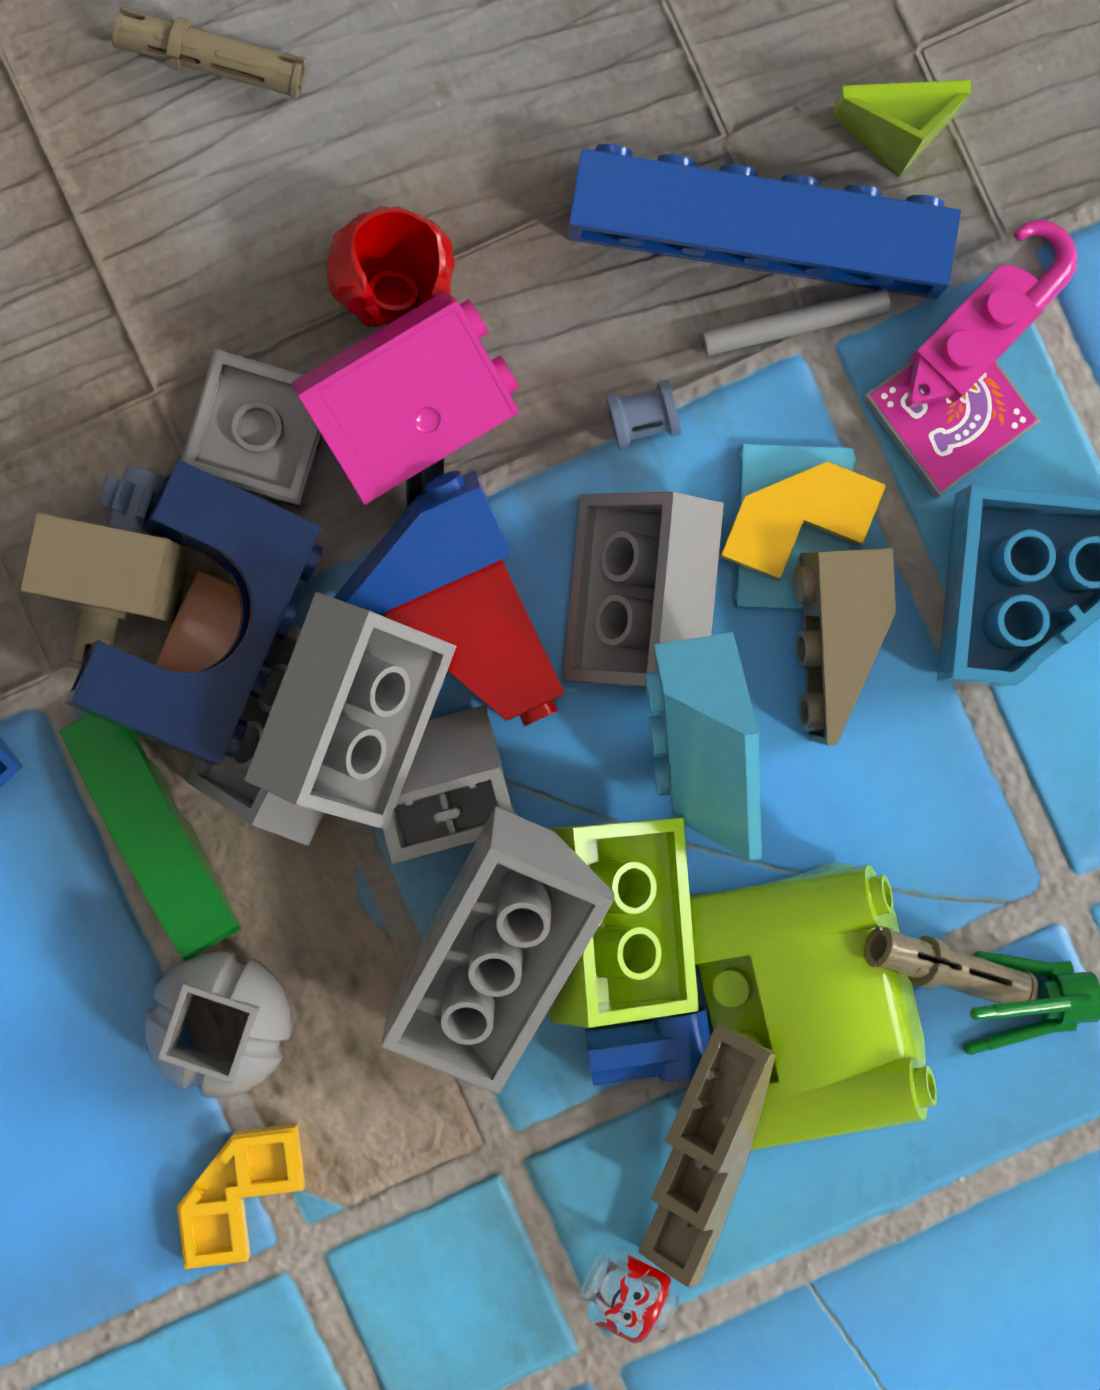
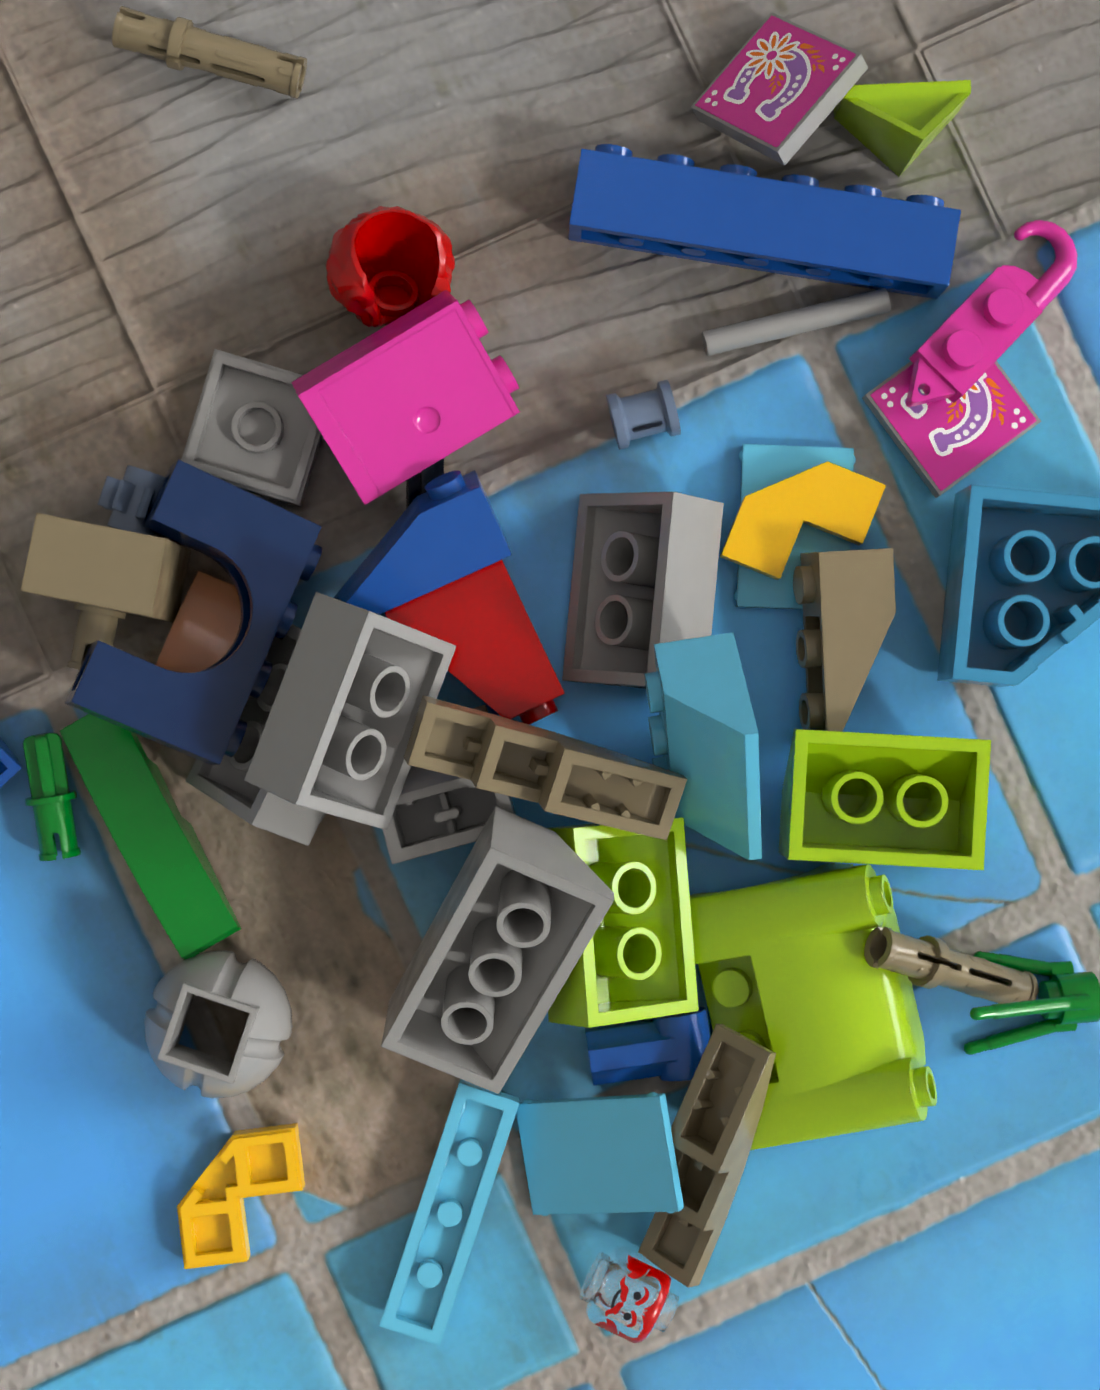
none -> green axle [22,733,81,861]
none -> medium azure plate [379,1079,520,1346]
none -> dark tan slope [404,695,687,840]
none -> medium azure piece [516,1092,684,1216]
none -> tile [691,13,868,165]
none -> lime slope [778,729,991,870]

